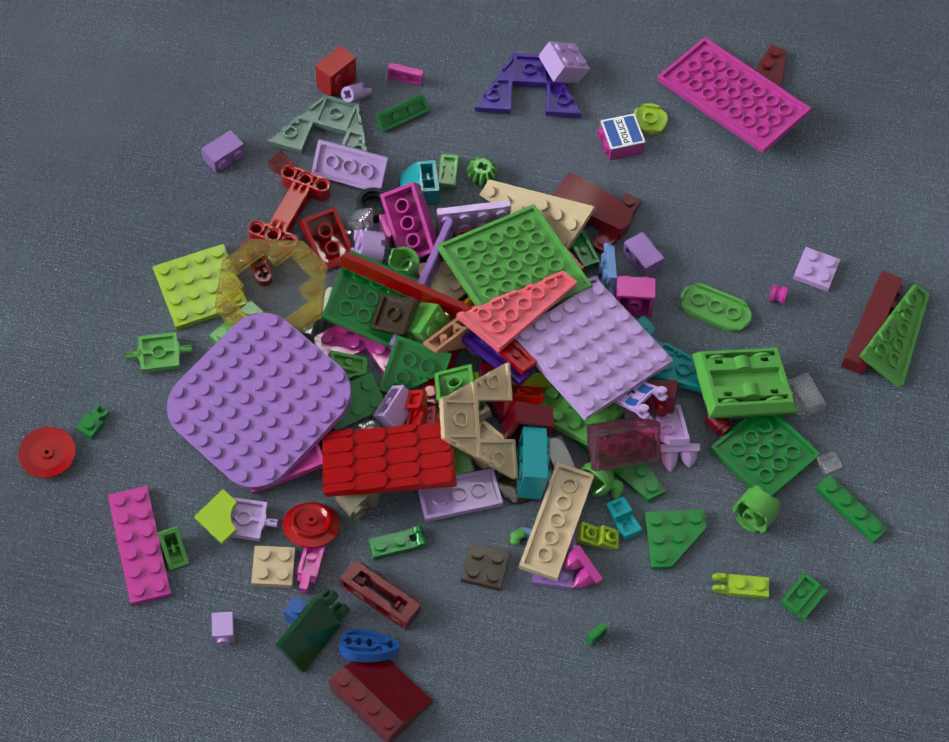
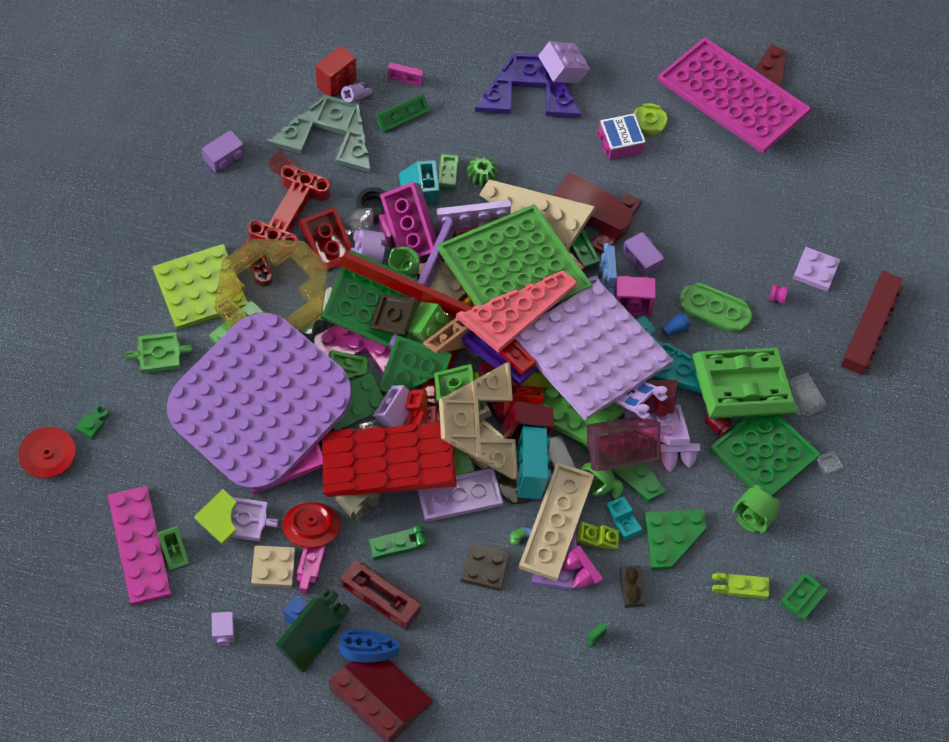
lavender plate [311,139,389,189] -> none
green plate [815,475,888,544] -> none
bright green wing [859,284,930,387] -> none
none -> dark brown tile [620,566,646,608]
none -> blue cone [662,313,691,337]

